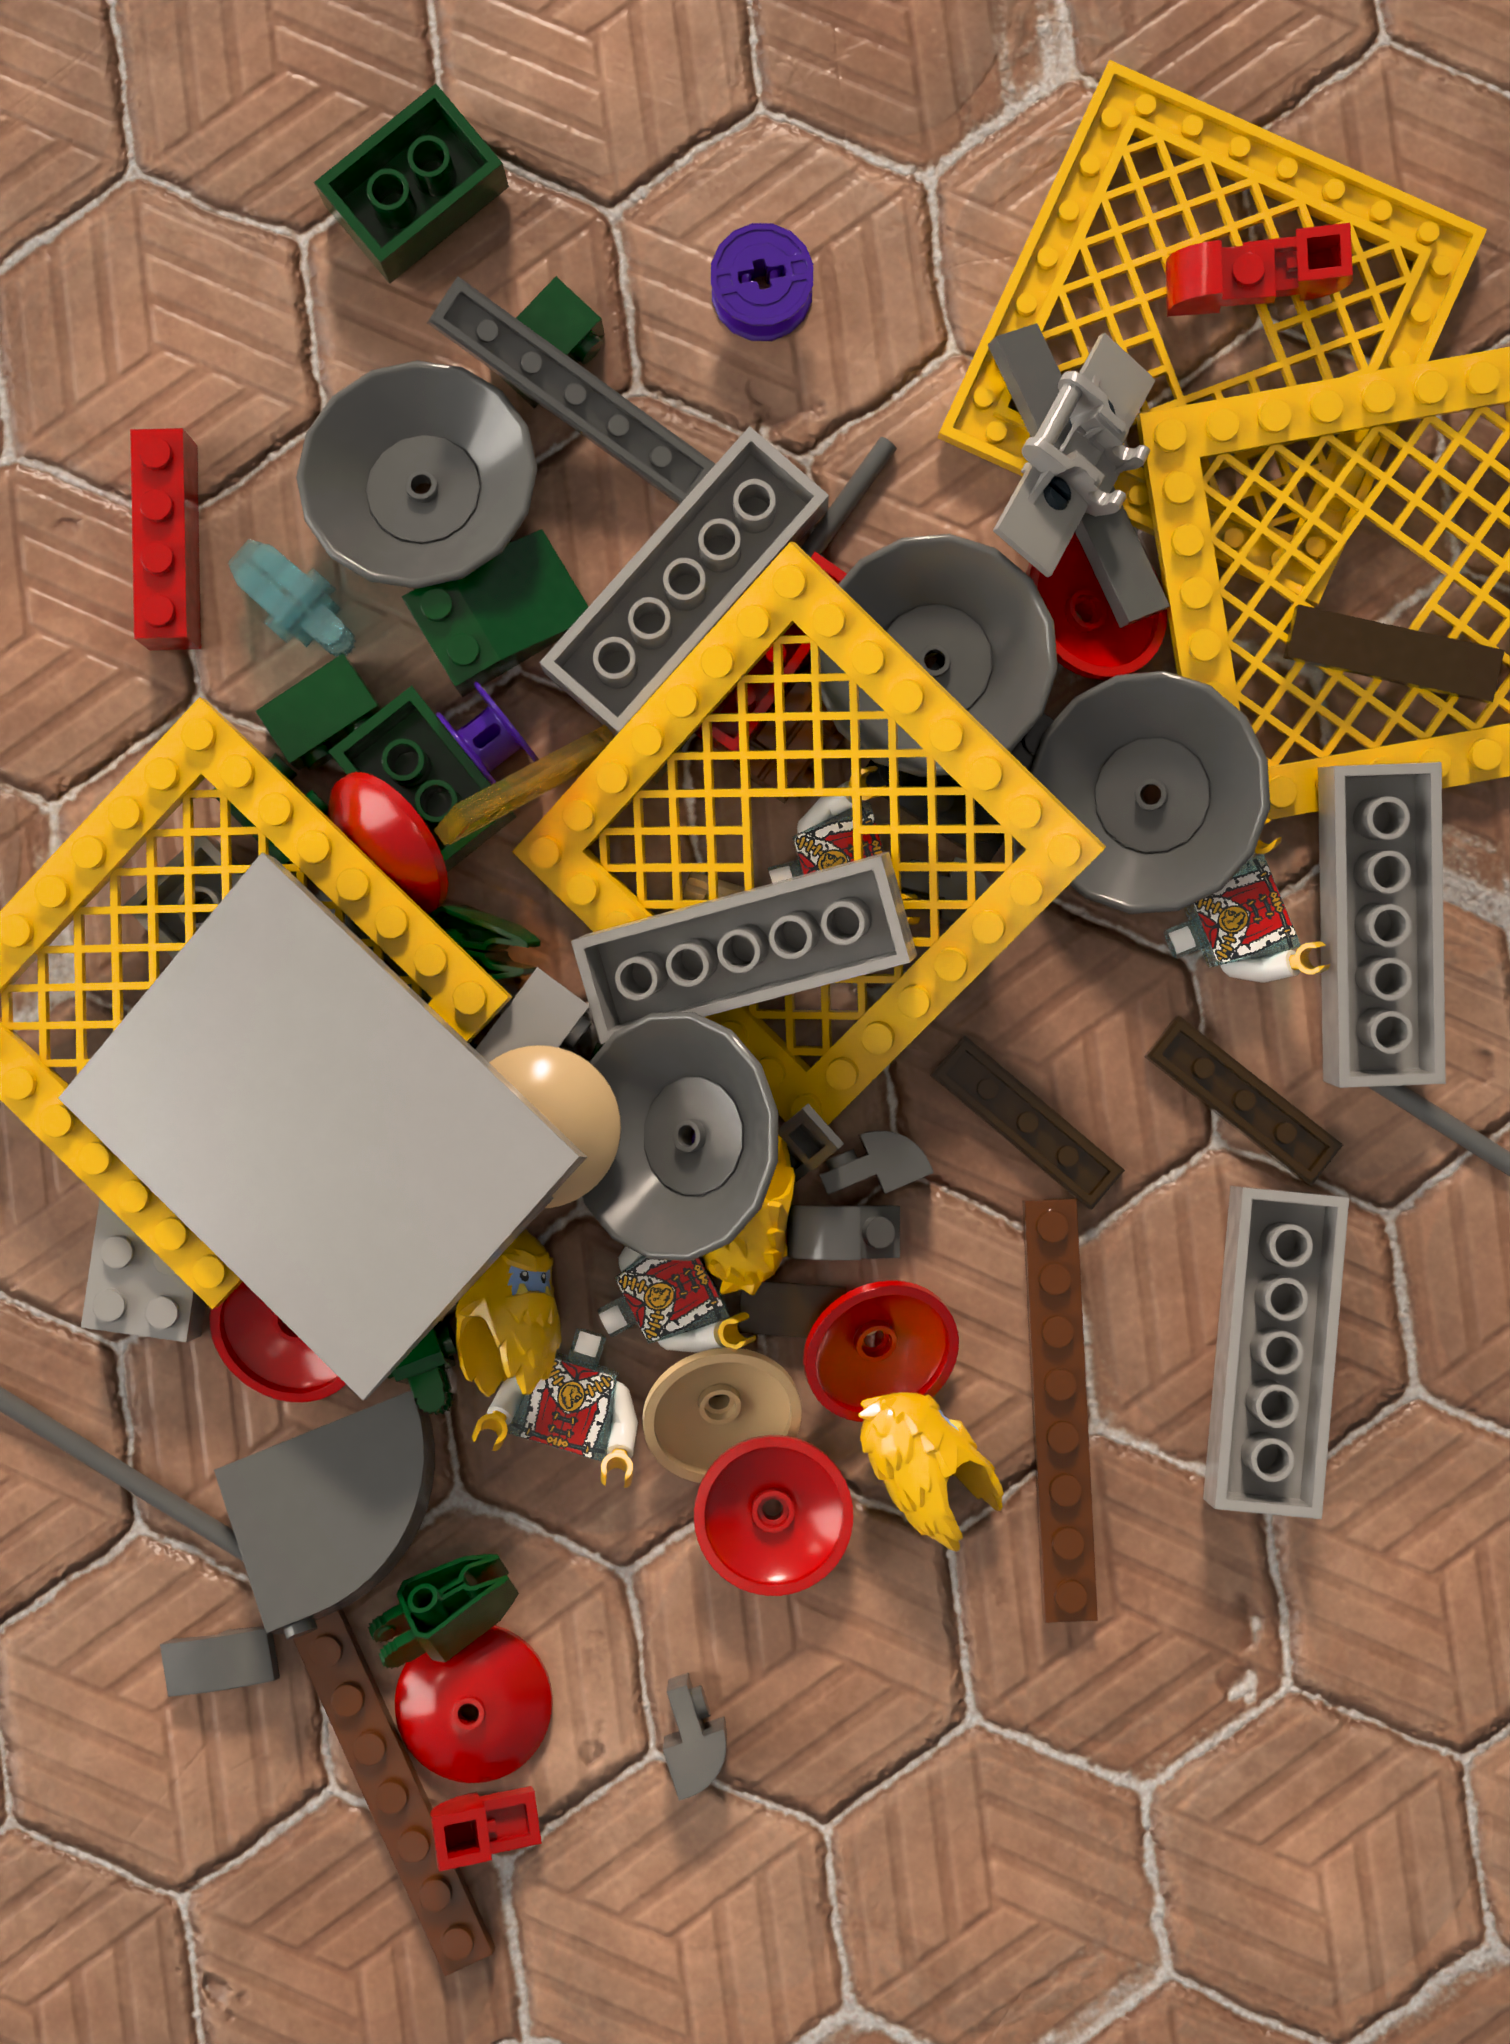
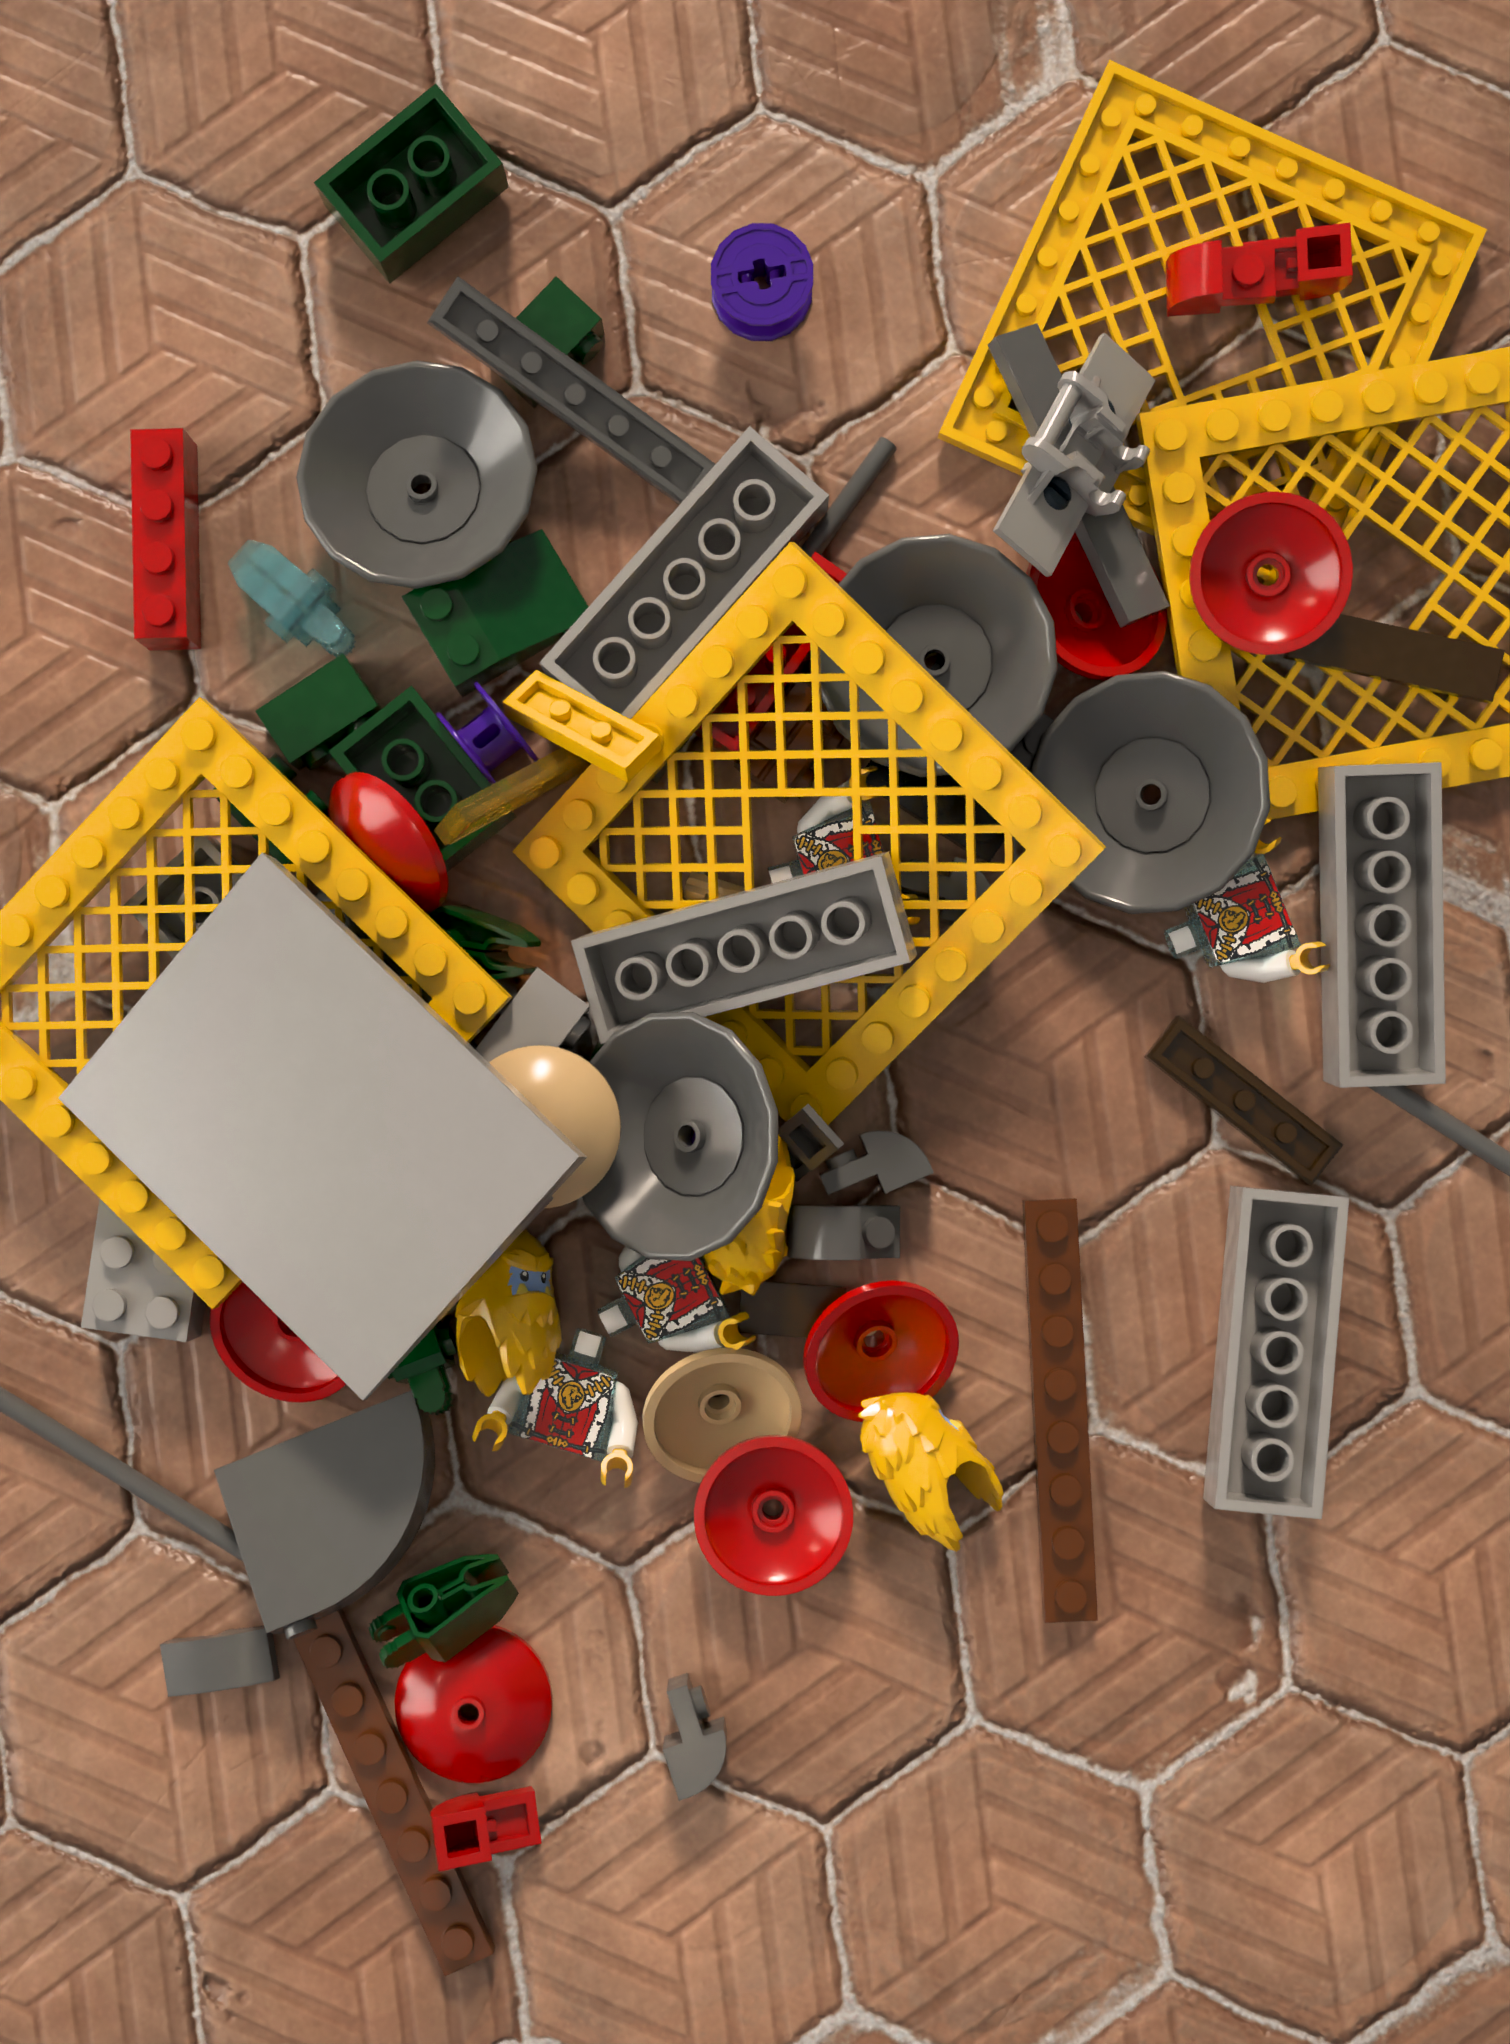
dark brown tile [930,1035,1125,1210] -> none
none -> yellow plate [502,670,662,783]
none -> red dish [1189,492,1353,655]

